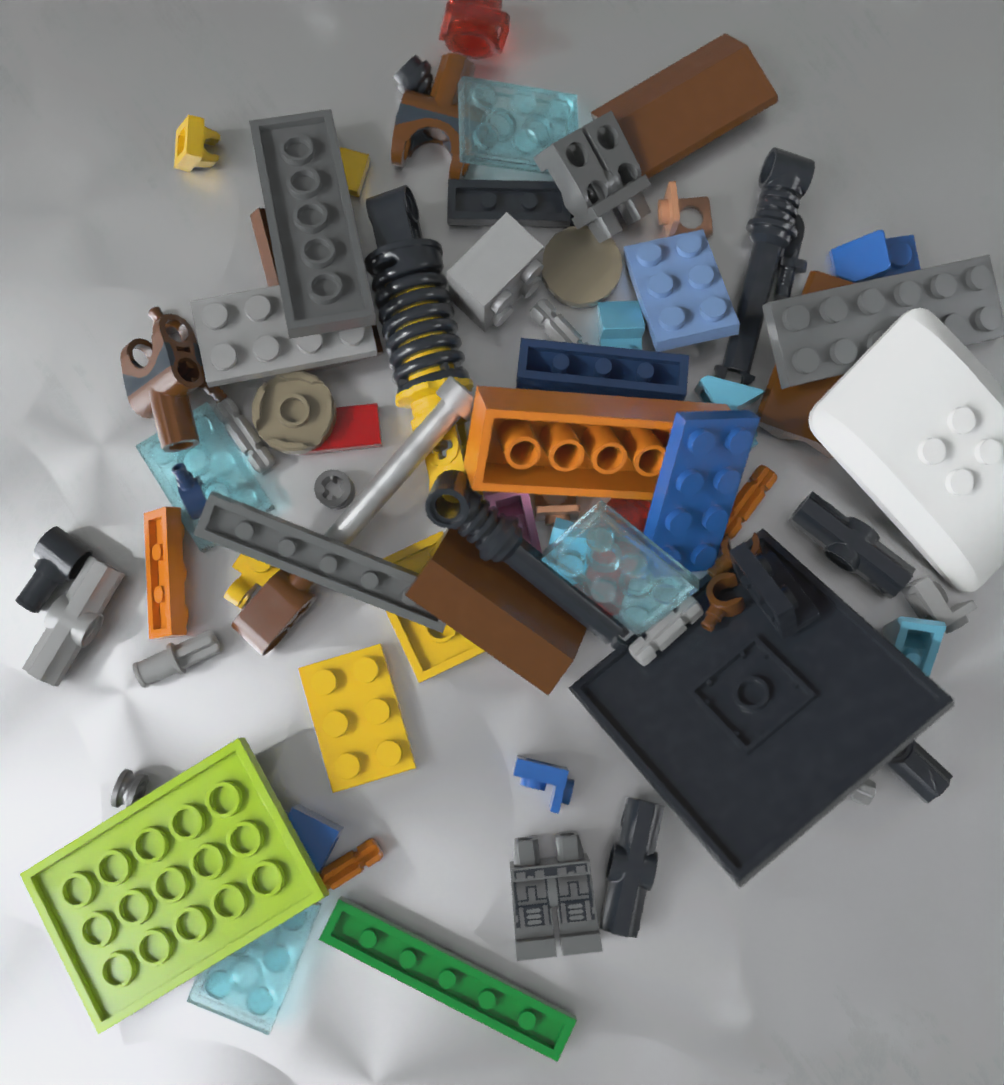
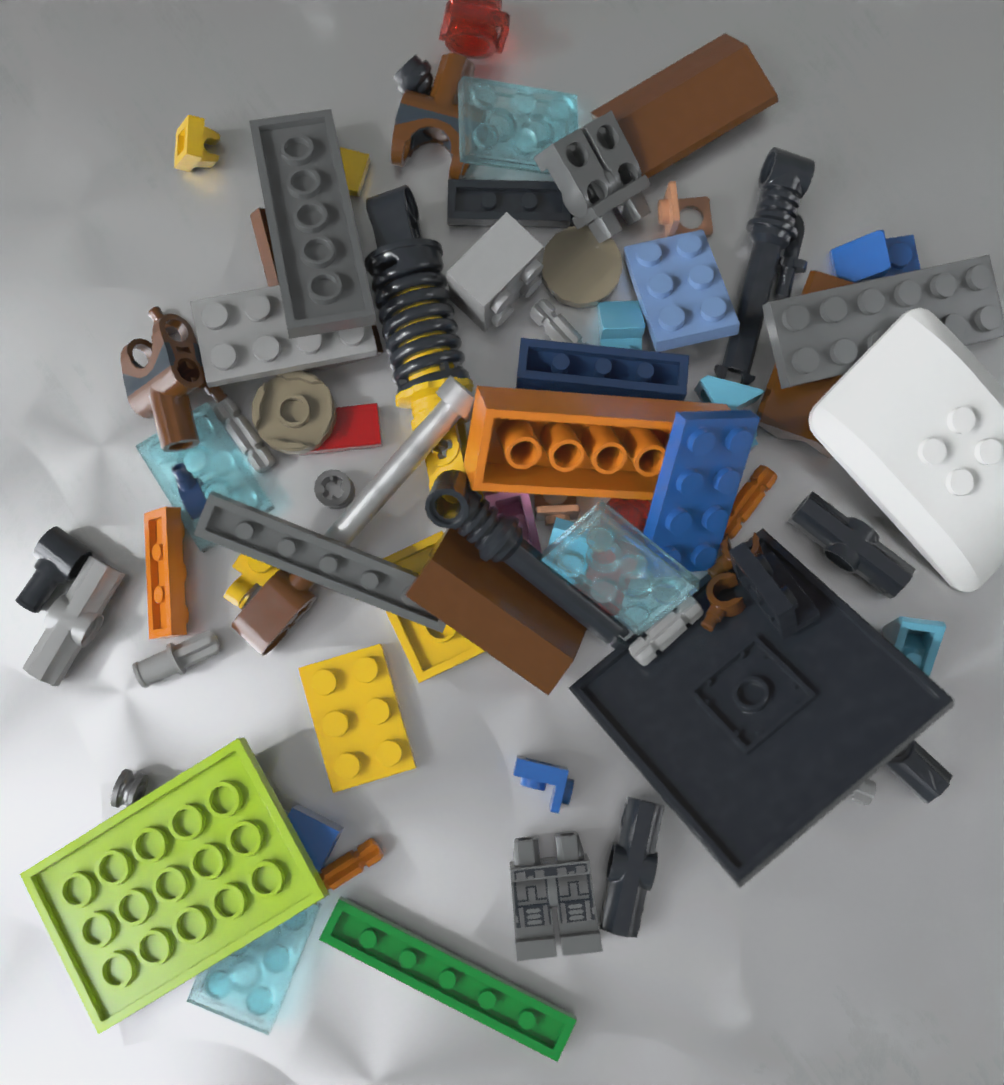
light grey bracket [901,576,978,634] -> none

